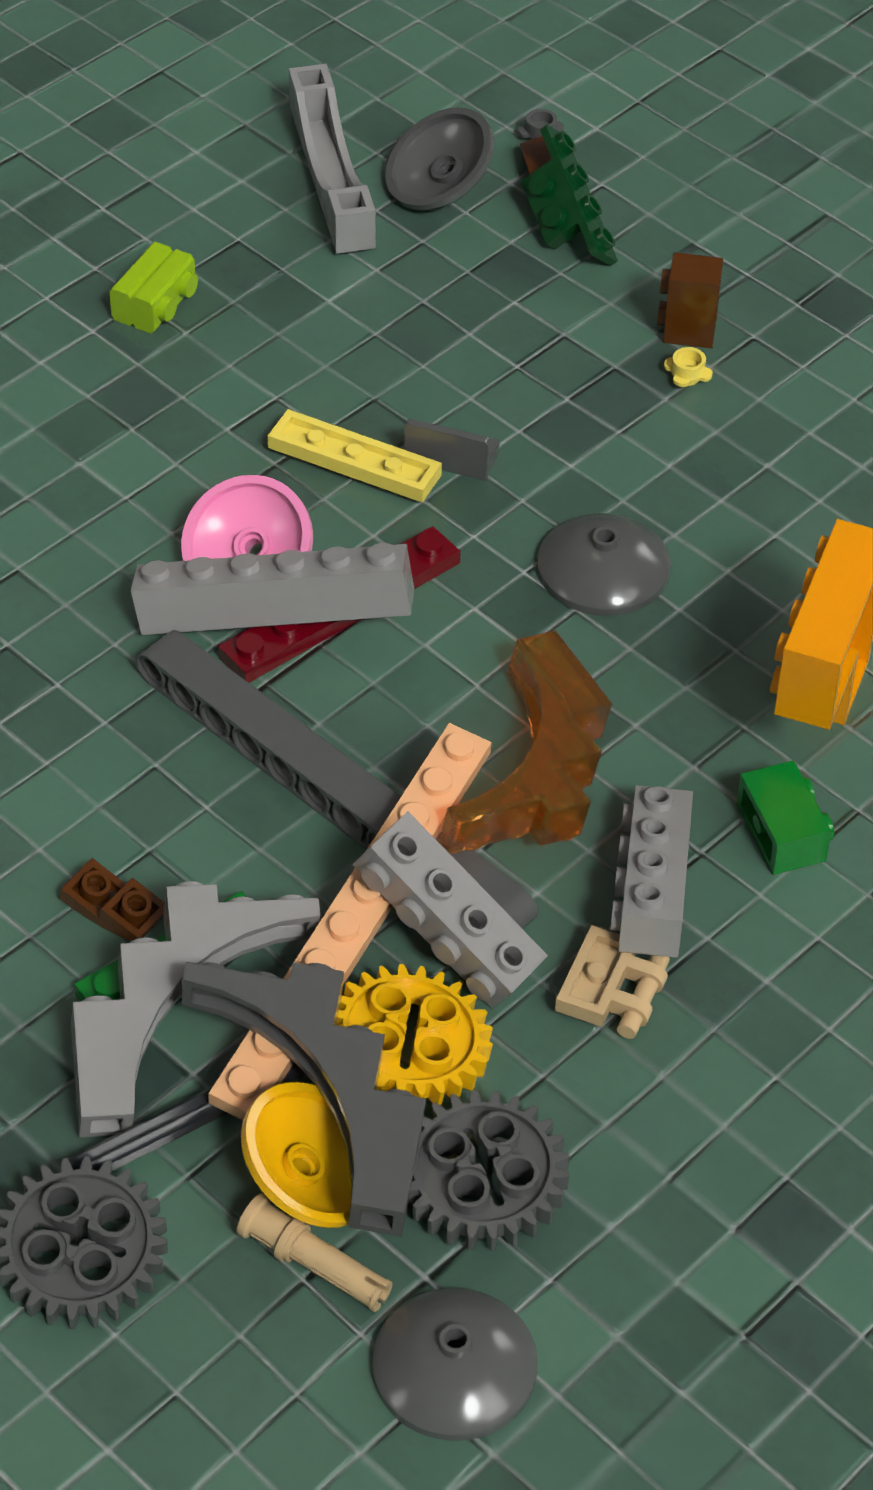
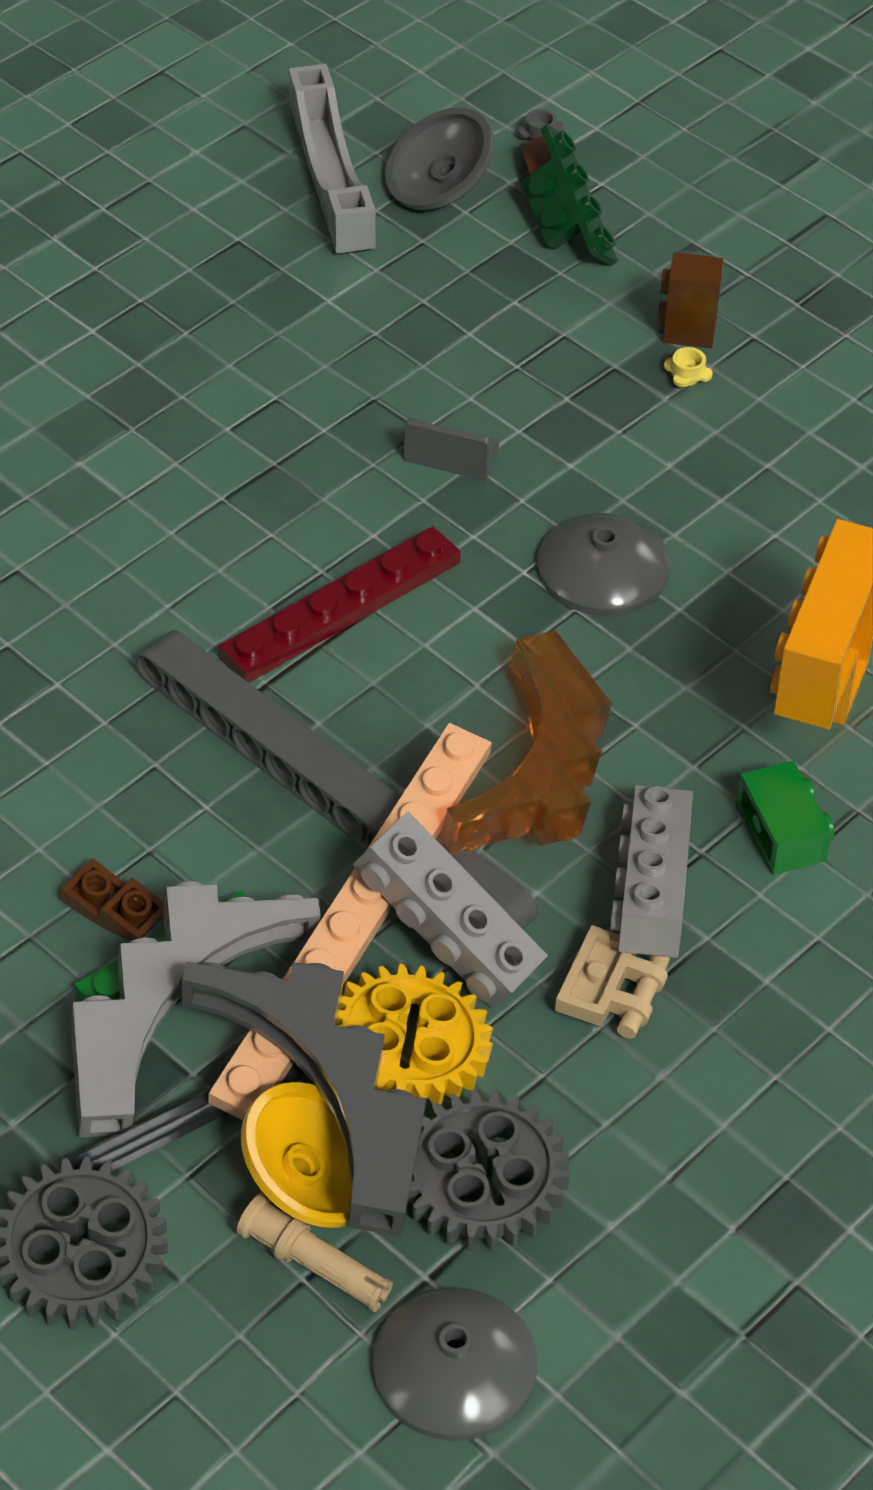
lime brick [109,241,198,334] -> none
light grey brick [131,543,414,635] -> none
bright pink dish [181,475,313,561] -> none
light yellow plate [268,409,442,503] -> none

